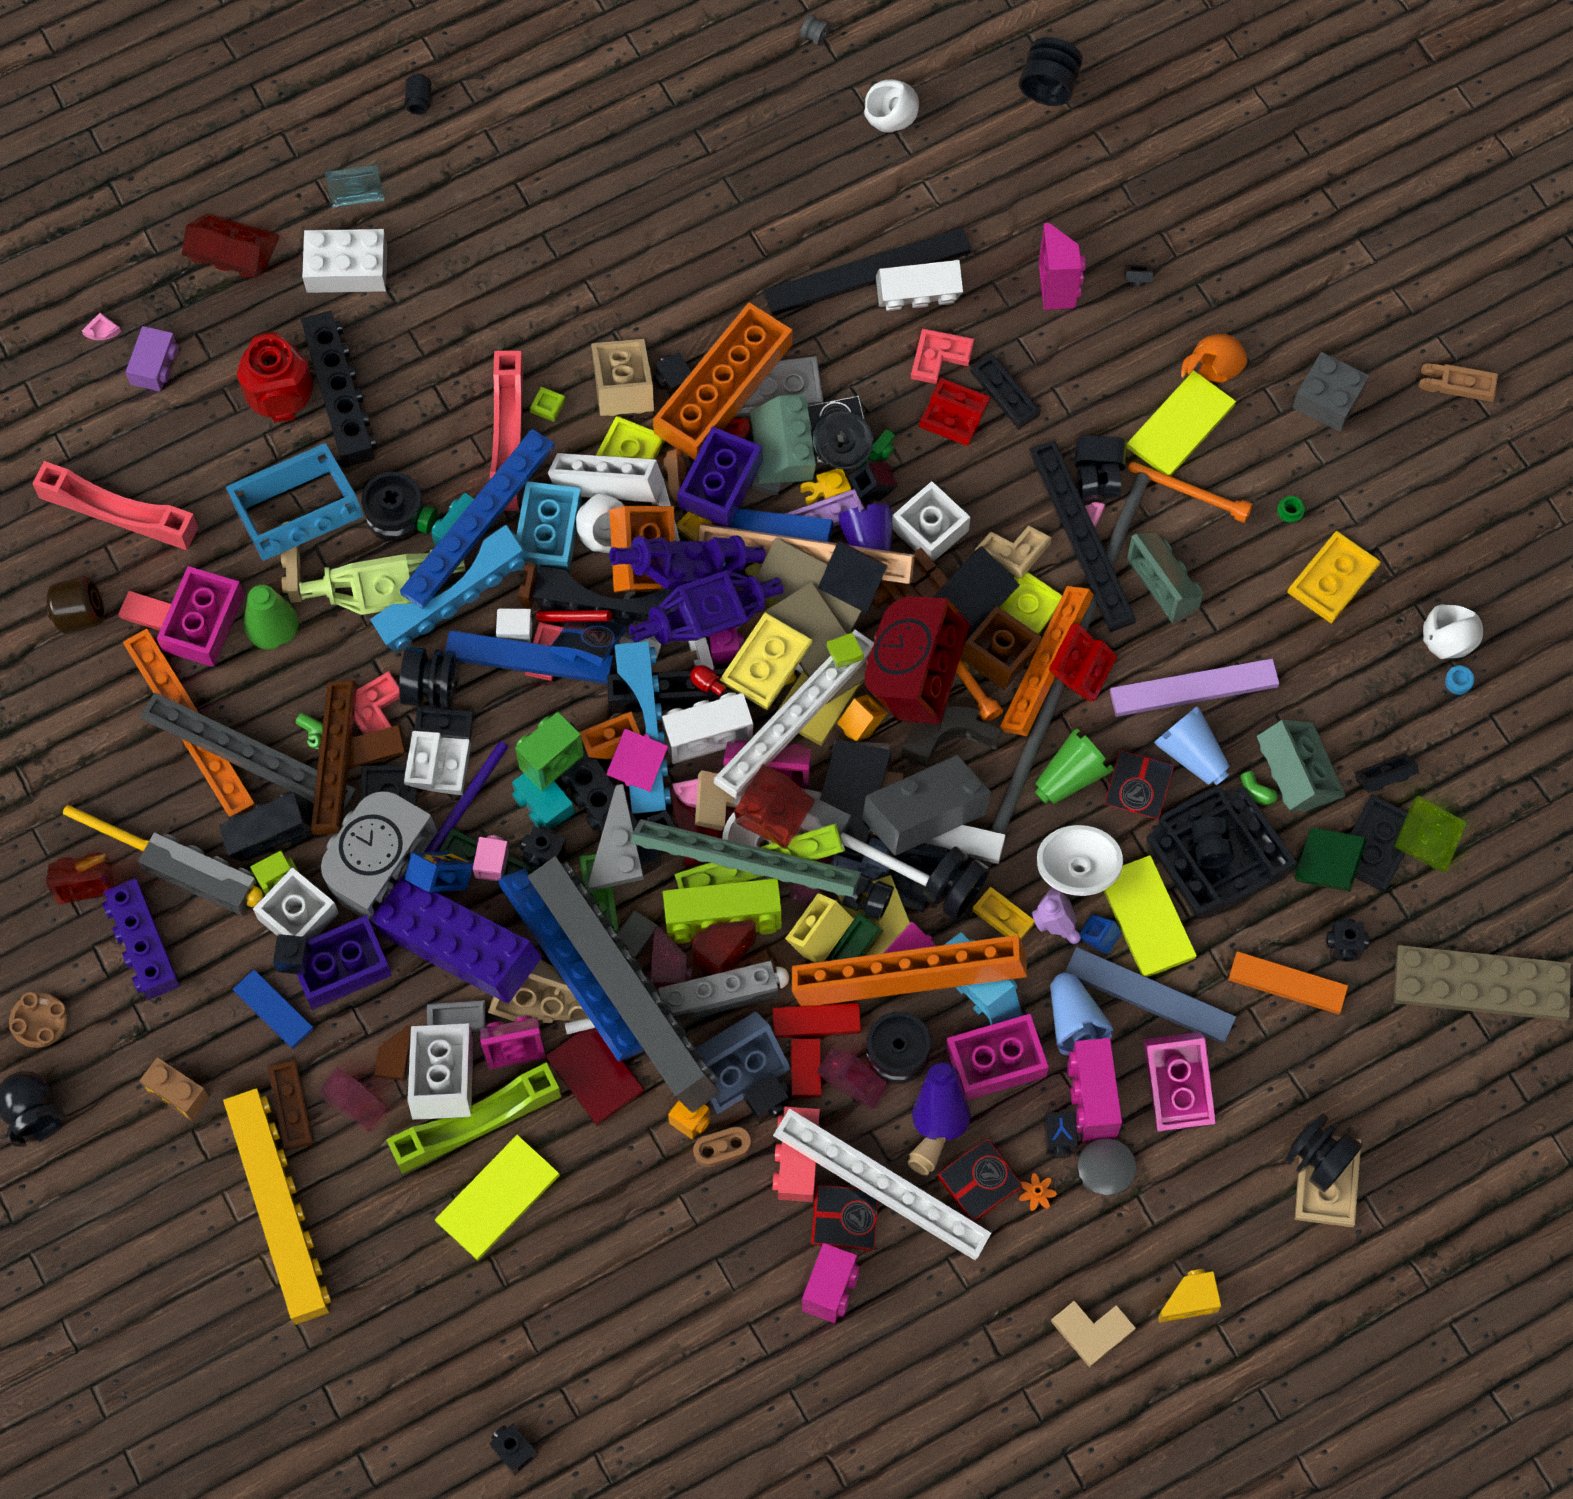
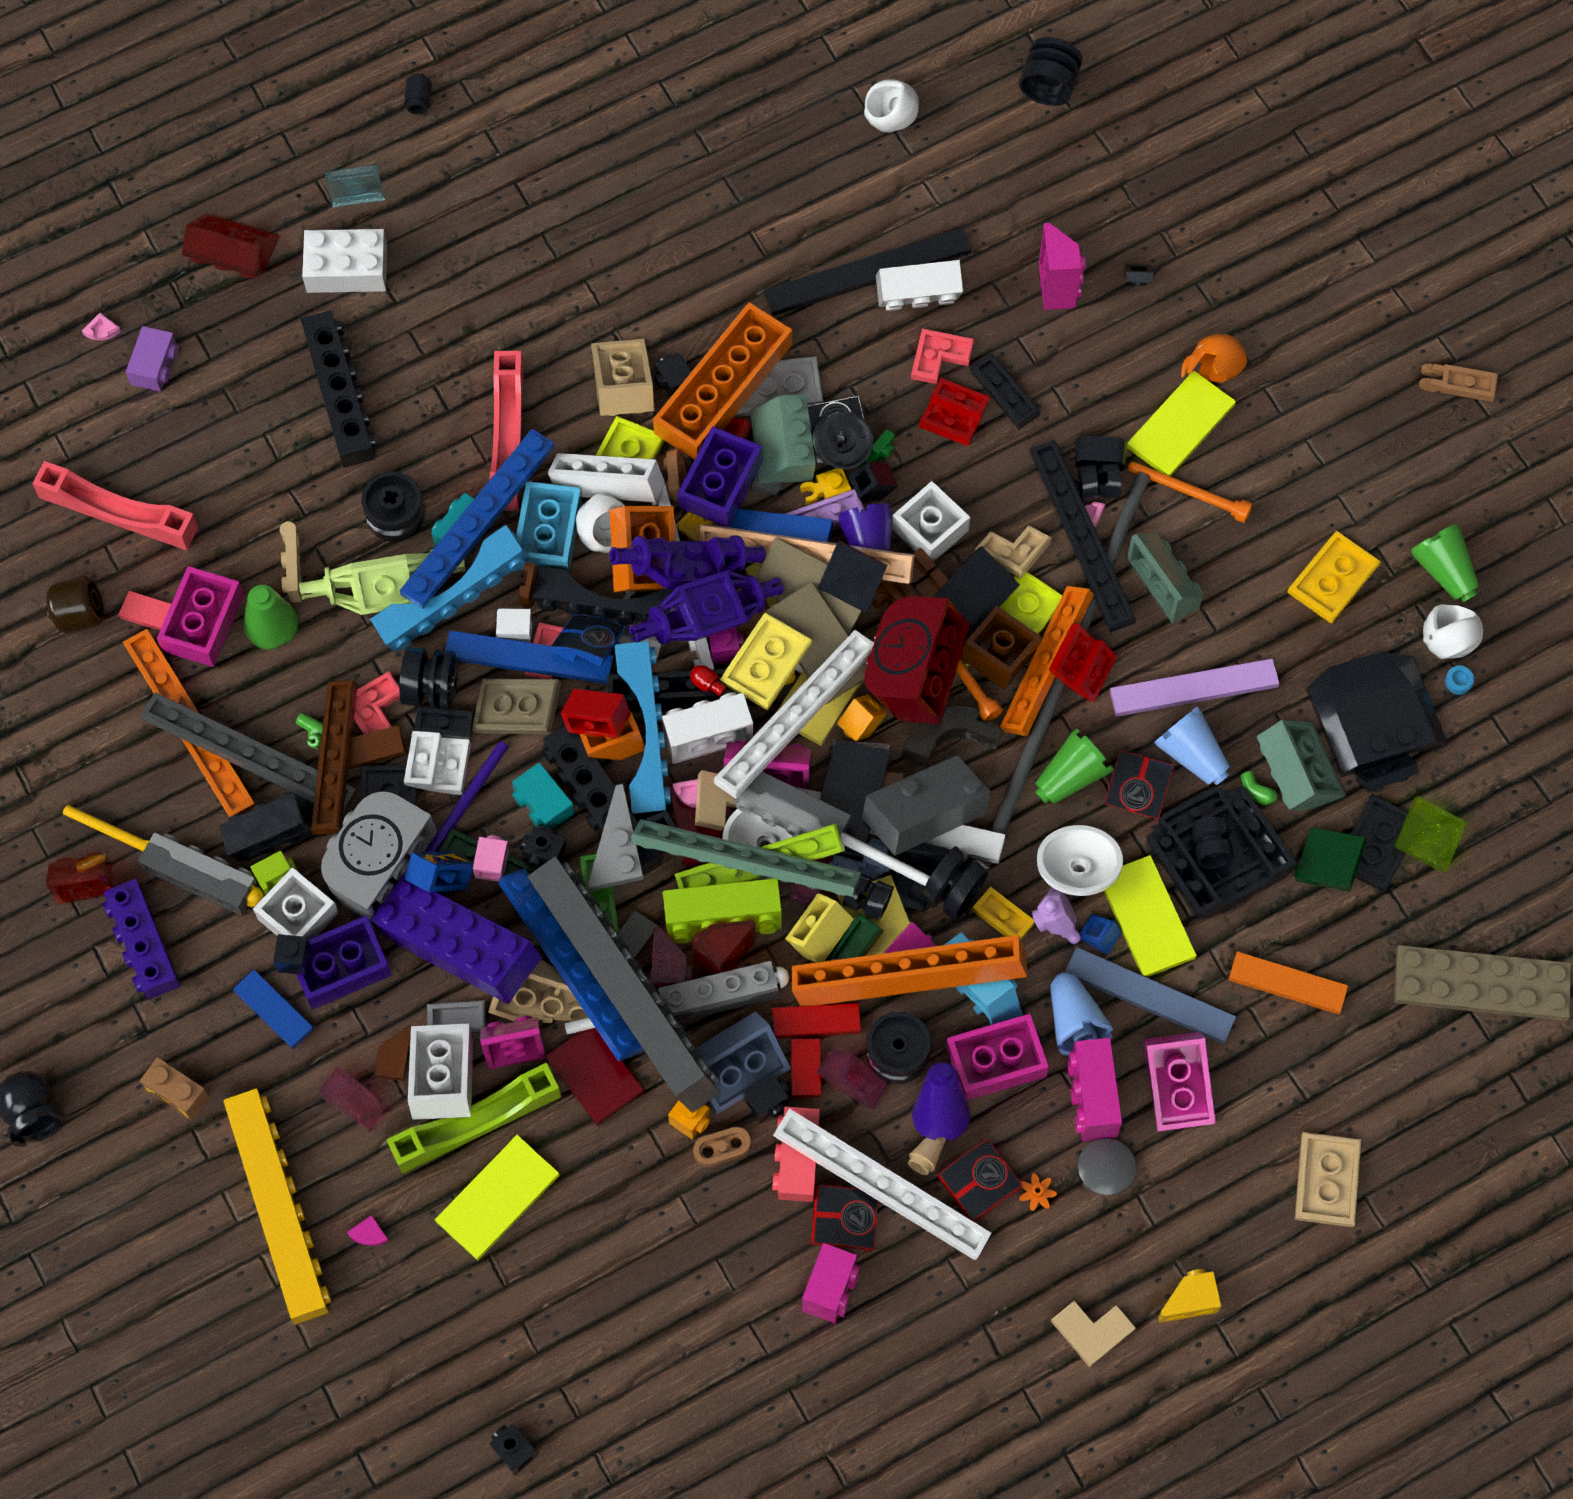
medium nougat dish [9,992,68,1048] -> none
dark azure window [226,443,364,561] -> none
red piece [237,332,313,423] -> none
reddish brown tile [267,1060,314,1151] -> none
green tile [417,505,438,534] -> none
bright green brick [515,712,584,791] -> none
lime tile [530,387,566,422] -> none
red bar [536,610,612,622] -> none
dark pink piece [606,729,668,792] -> none
clear red slope [734,764,815,849] -> none
dark grey wheel [800,14,830,46] -> none
lime tile [827,633,864,668] -> none
black brick [1044,1112,1077,1158] -> none
green plate [1277,496,1305,523] -> none
black wheel [1284,1113,1363,1193] -> none
dark grey brick [1292,352,1369,432] -> none
black brick [1326,918,1369,962] -> none
none -> dark pink tile [347,1215,389,1246]
none -> dark tan tile [472,679,561,735]
none -> red brick [561,689,631,738]
none -> black wedge [1307,652,1448,778]
none -> bright green cone [1411,523,1480,603]

